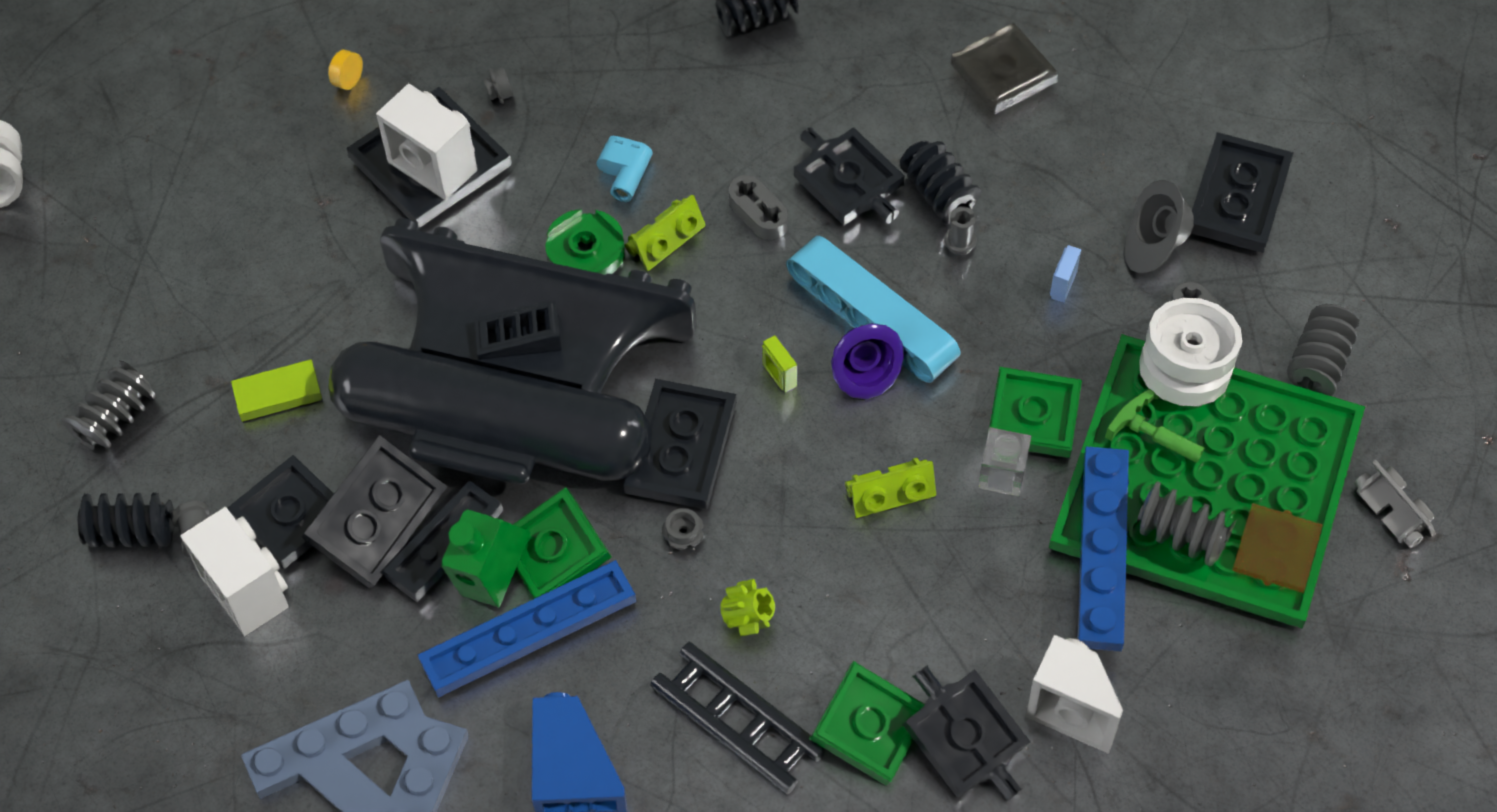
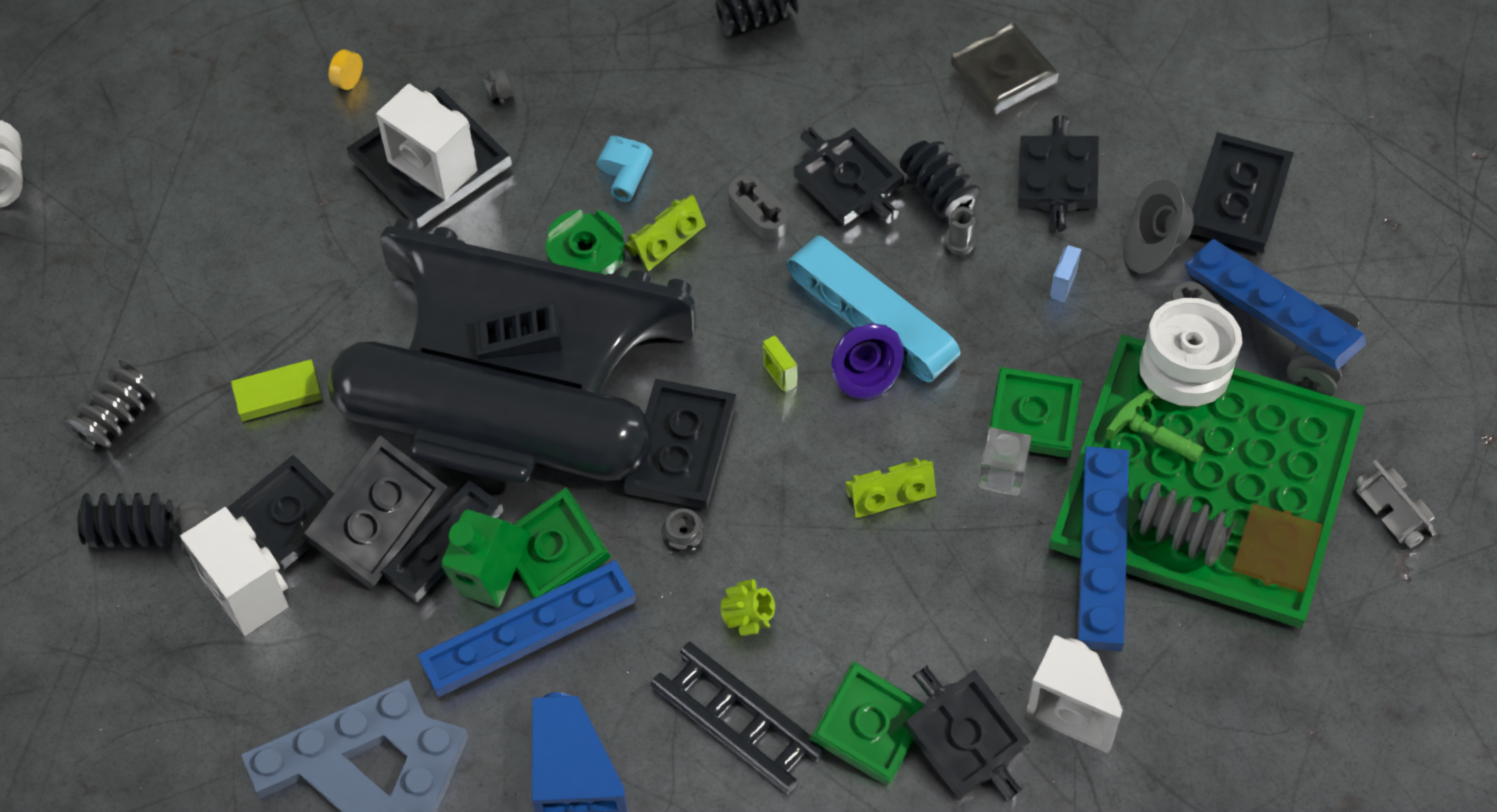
none -> black plate [1018,115,1099,232]
none -> blue plate [1185,239,1366,371]

